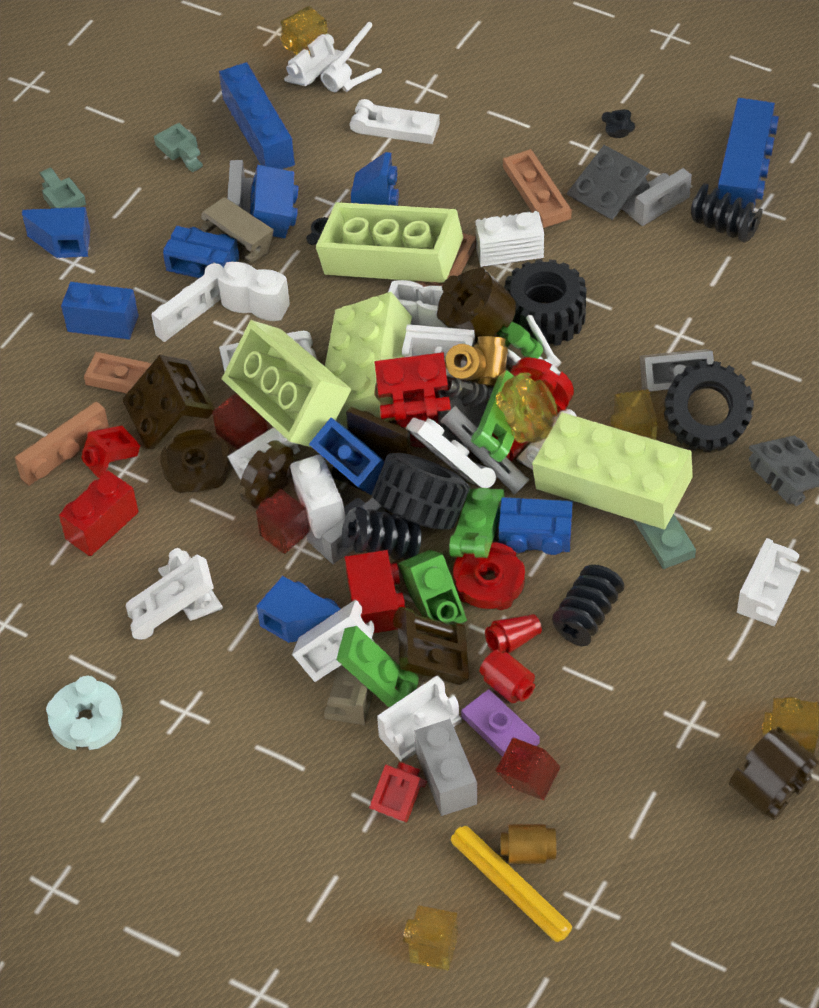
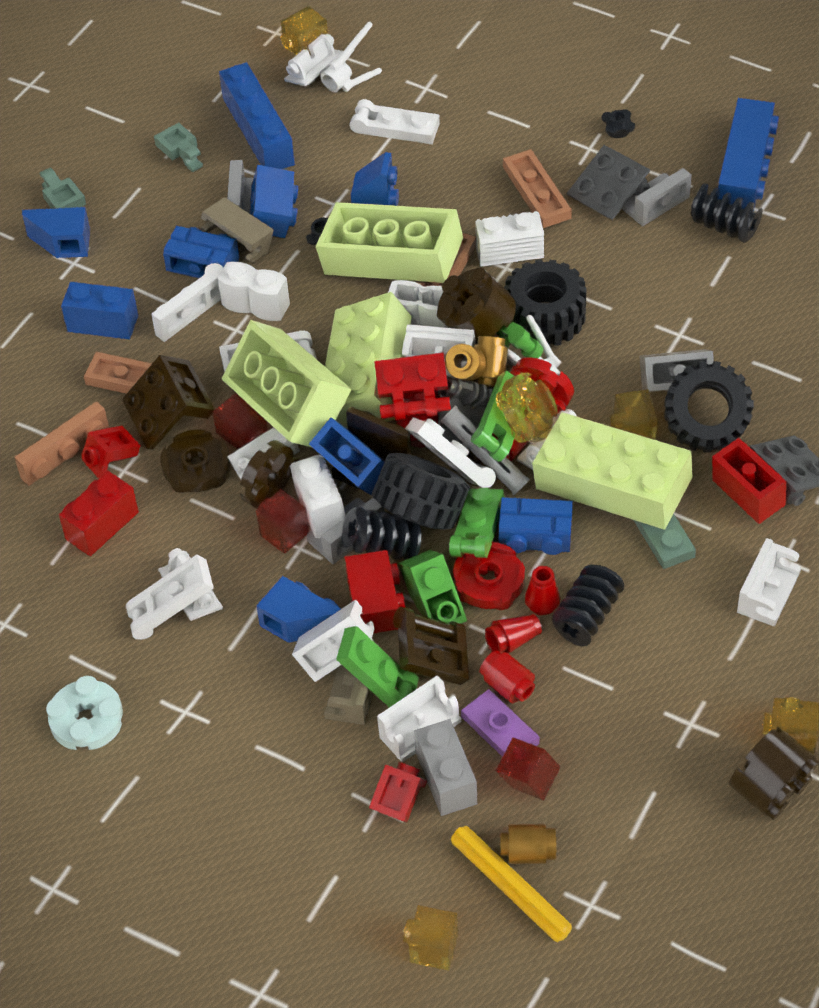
none -> red cone [525,566,561,615]
none -> red brick [712,438,787,524]

